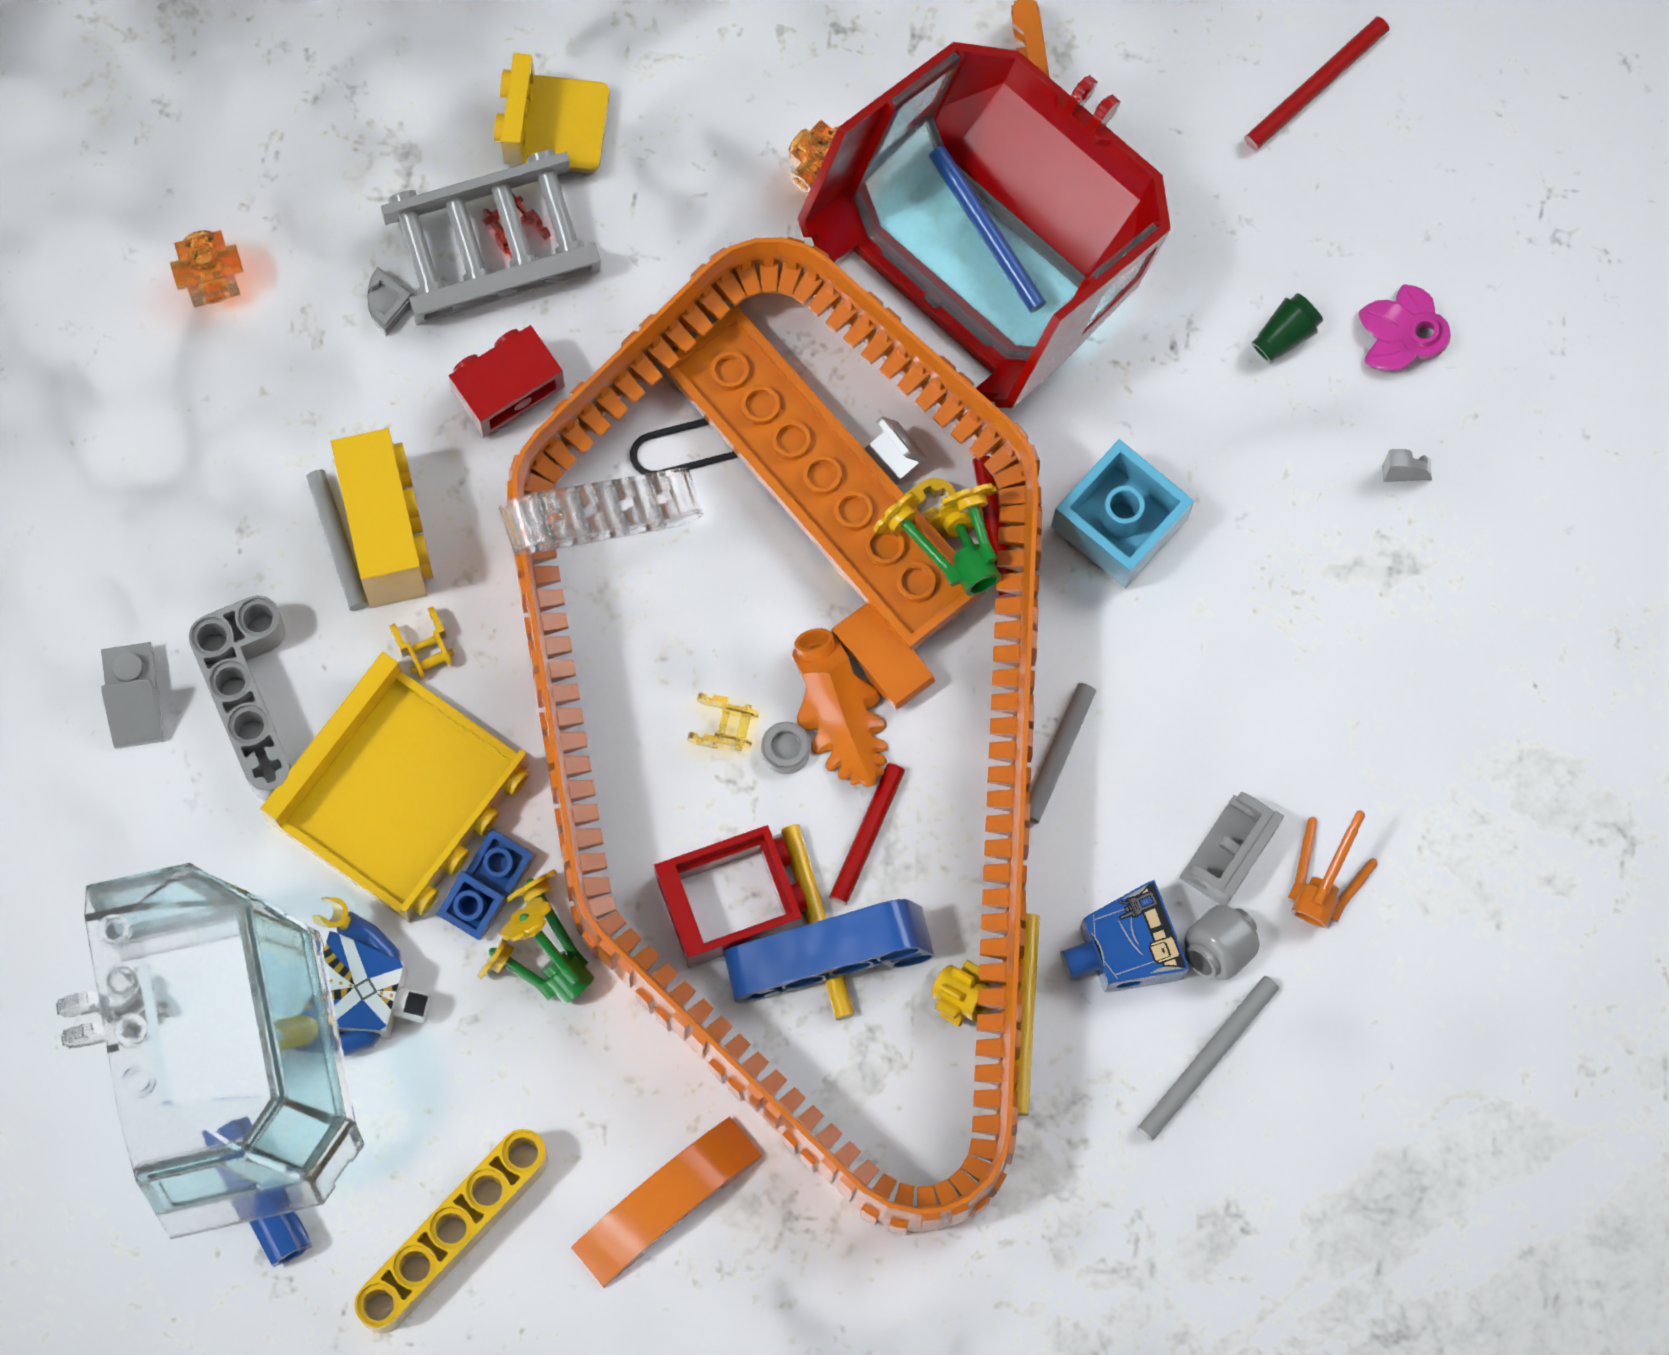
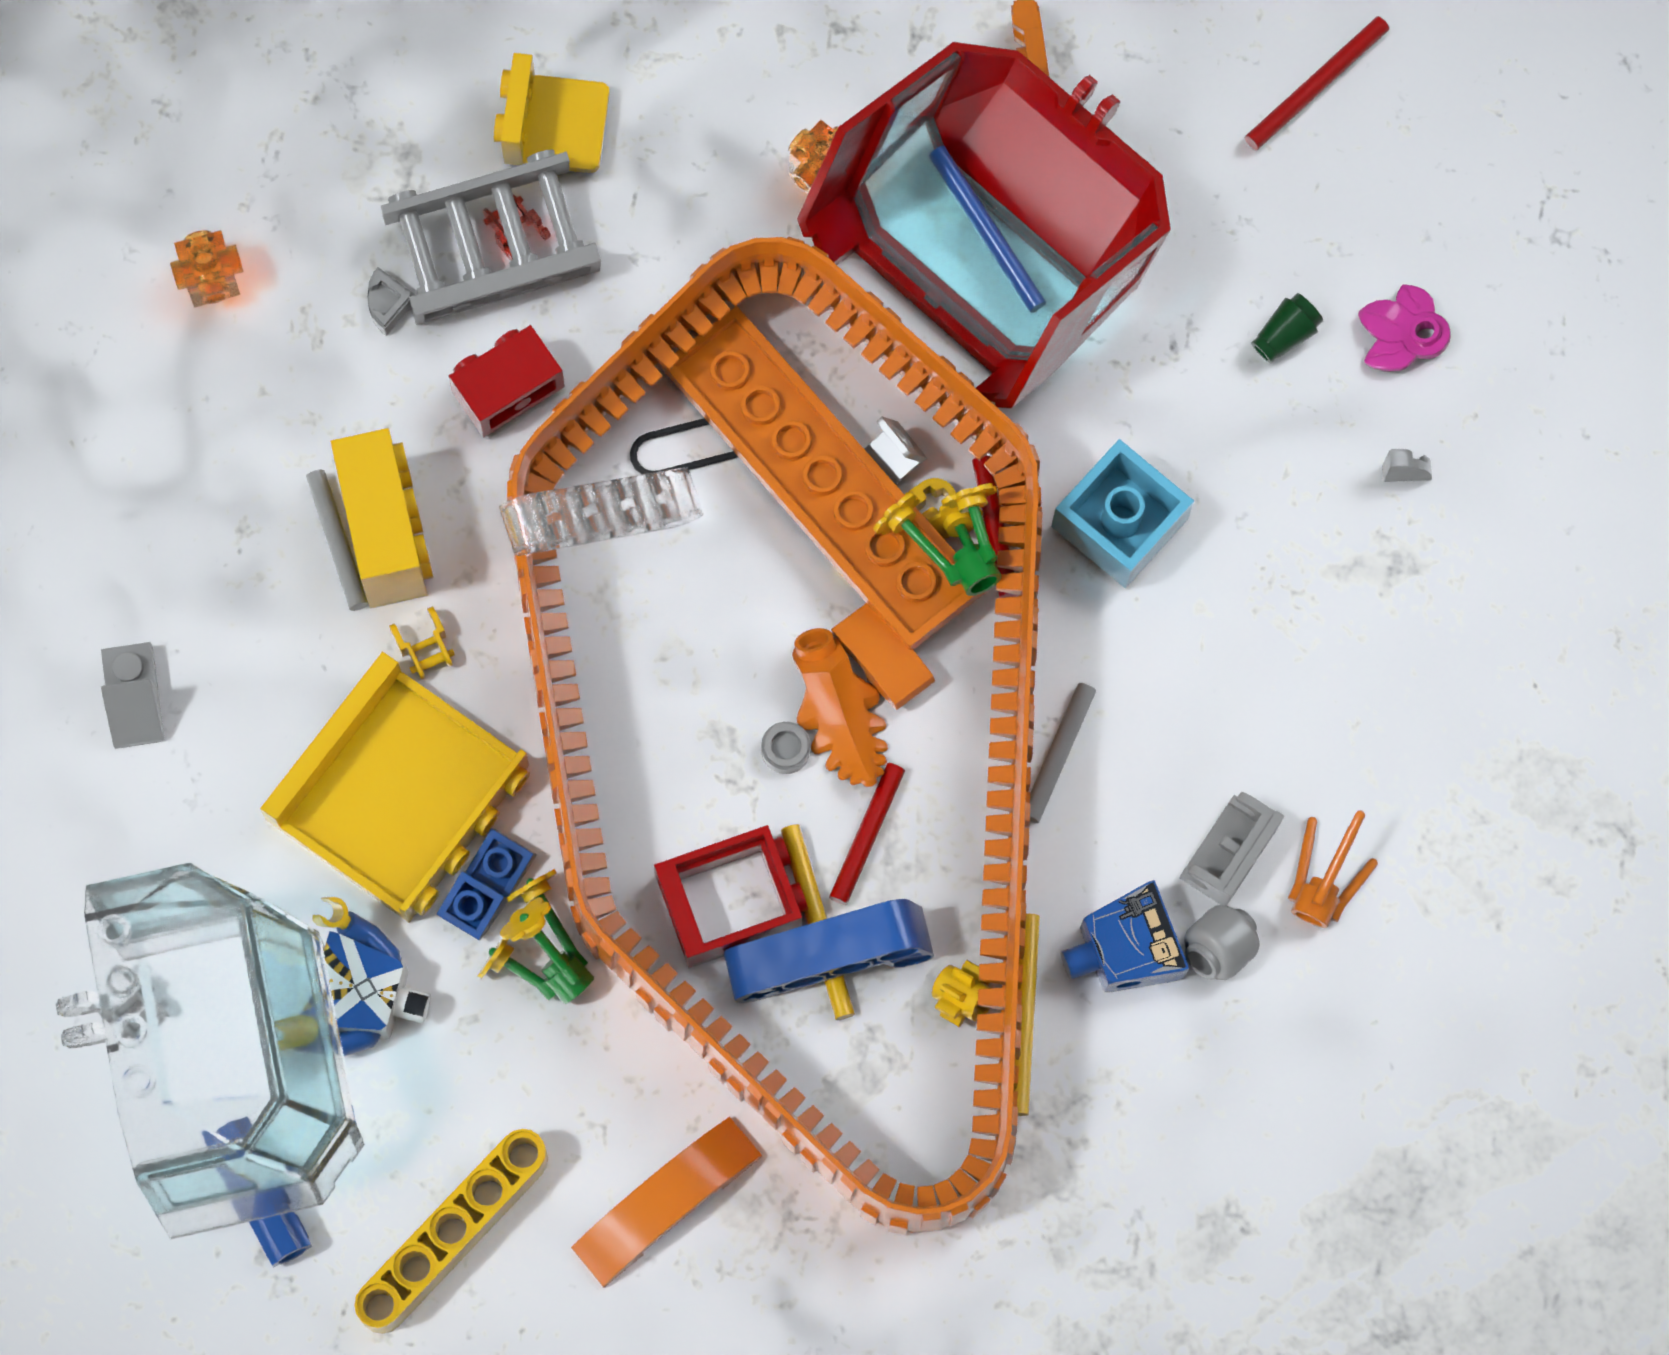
light grey beam [188,595,292,801] -> none
clear yellow piece [687,692,759,751] -> none
light grey bar [1137,976,1279,1141] -> none

